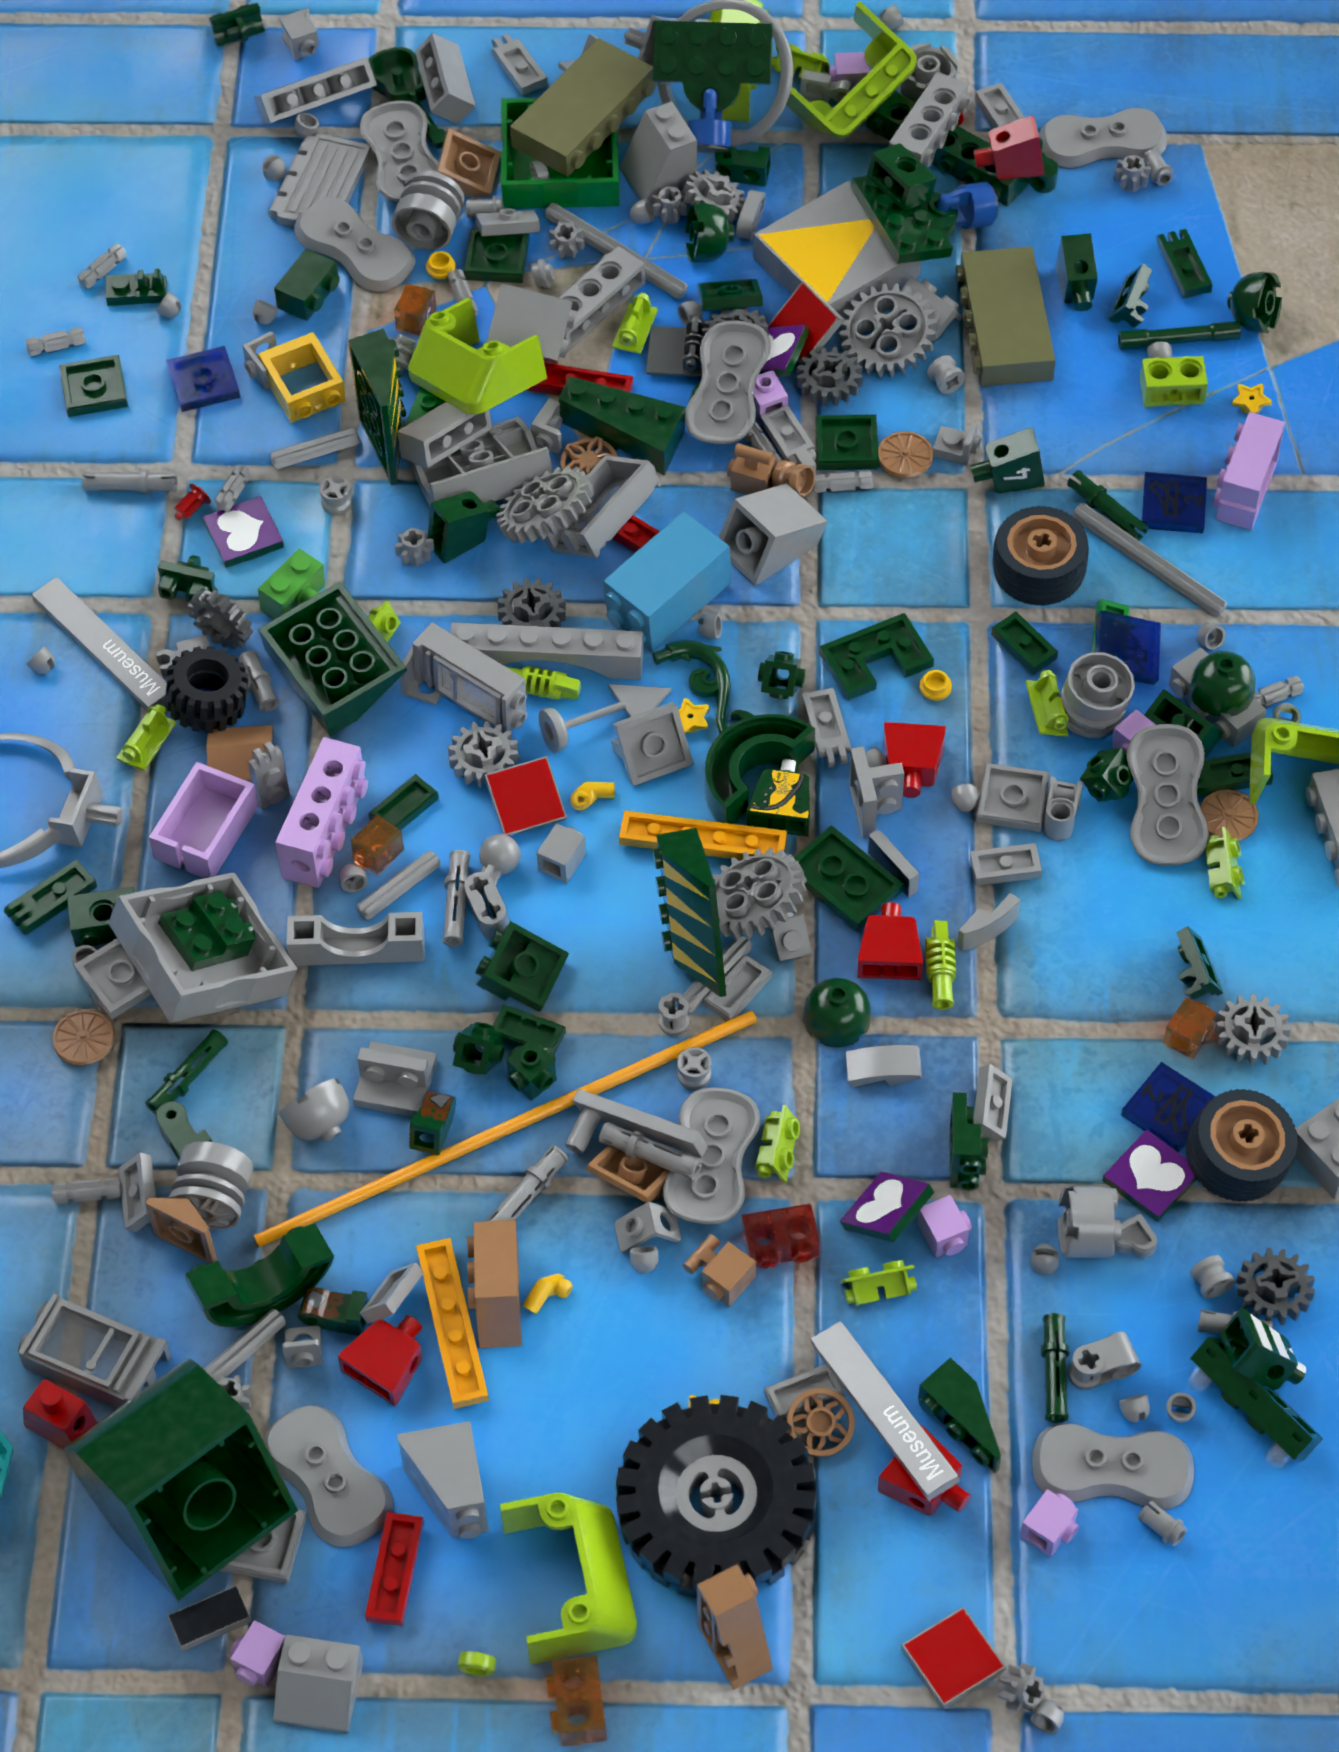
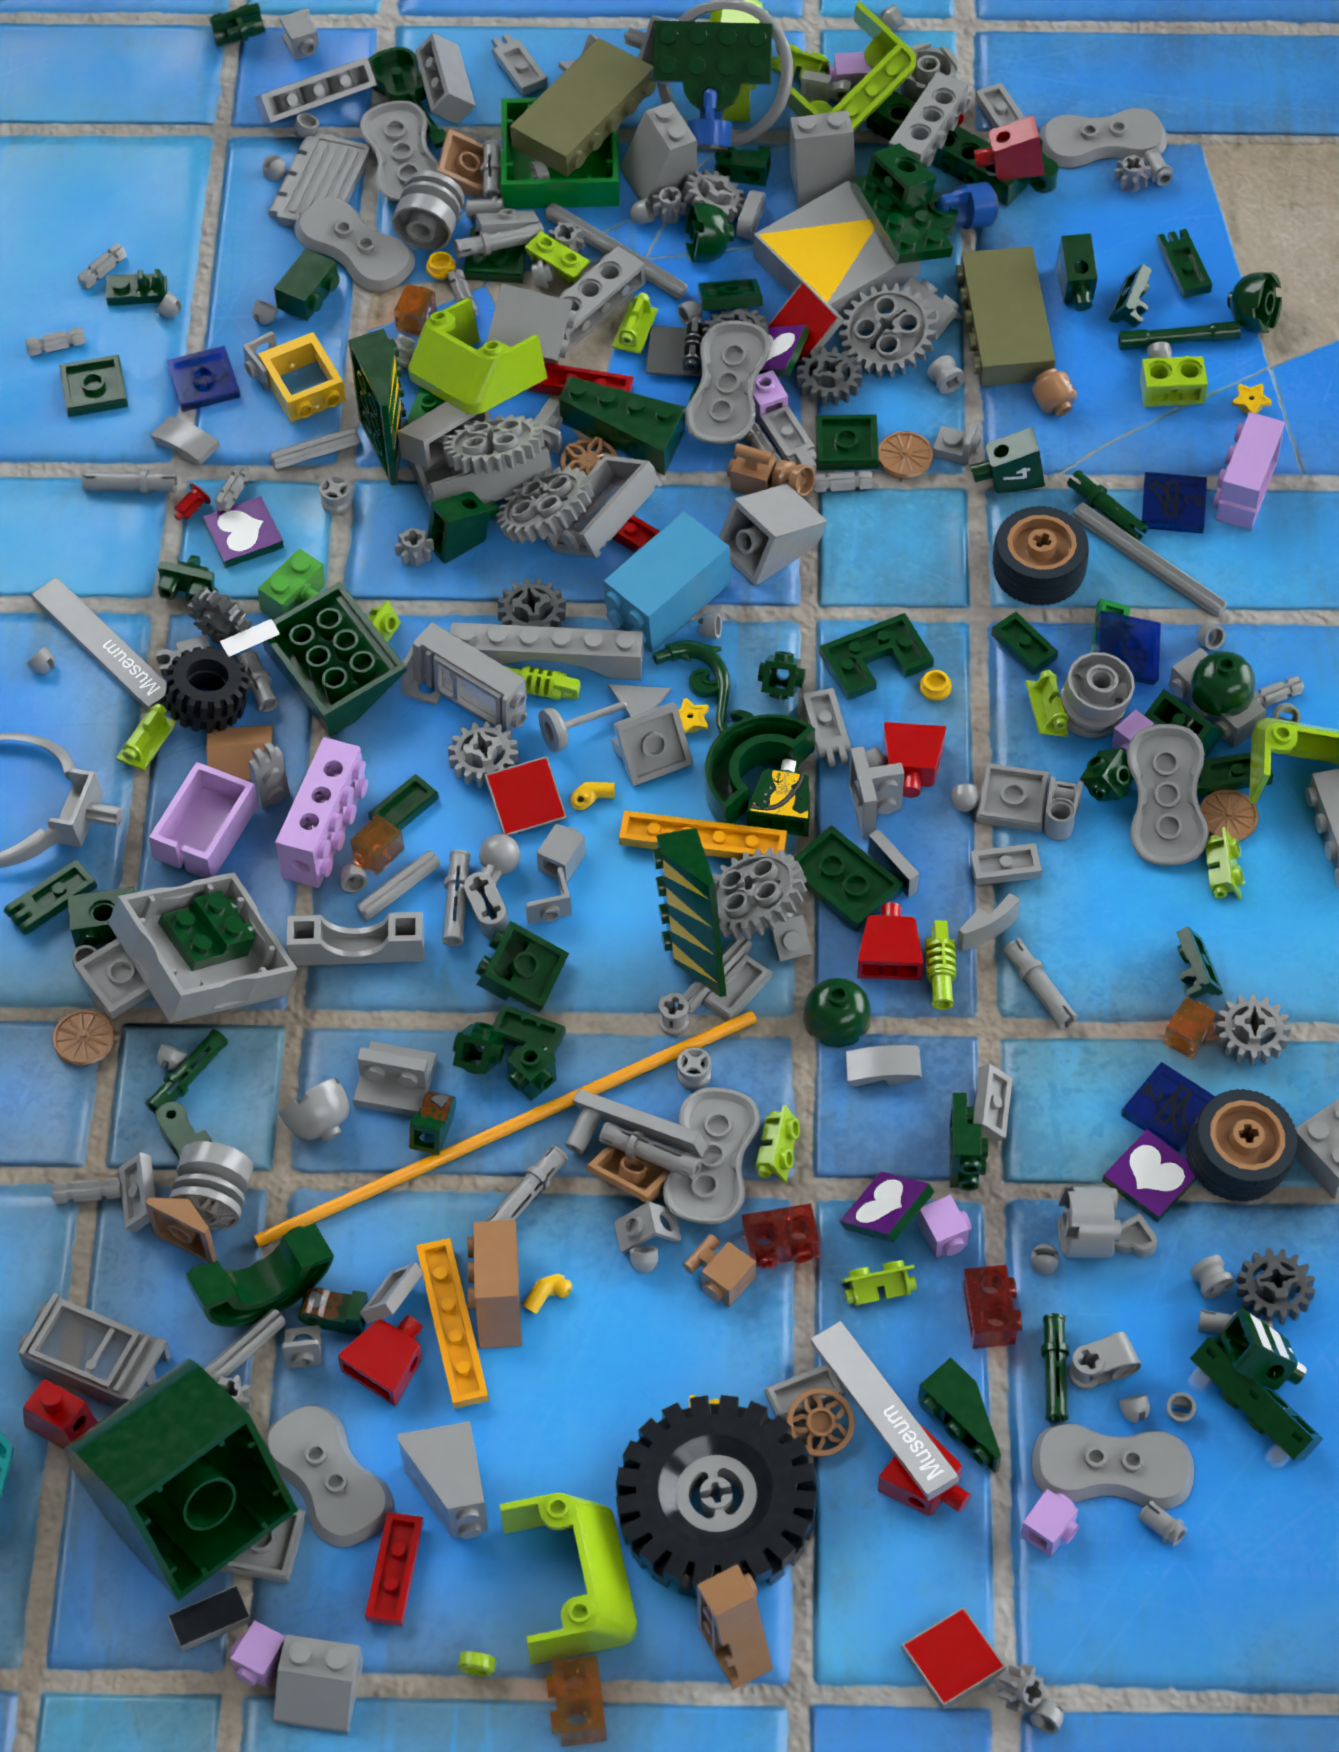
none -> light grey slope [151,416,220,465]
none -> light grey hinge [157,1043,187,1072]
none -> white sticker [220,619,280,657]
none -> light grey gear [443,414,545,475]
none -> light grey pin [454,222,544,259]
none -> light grey pin [481,140,502,199]
none -> lime hinge [524,231,590,284]
none -> light grey bracket [525,867,572,924]
none -> light grey slope [789,111,856,208]
none -> clear red brick [962,1265,1022,1349]
none -> light grey pin [1003,938,1078,1029]
none -> medium nougat head [1032,369,1077,416]

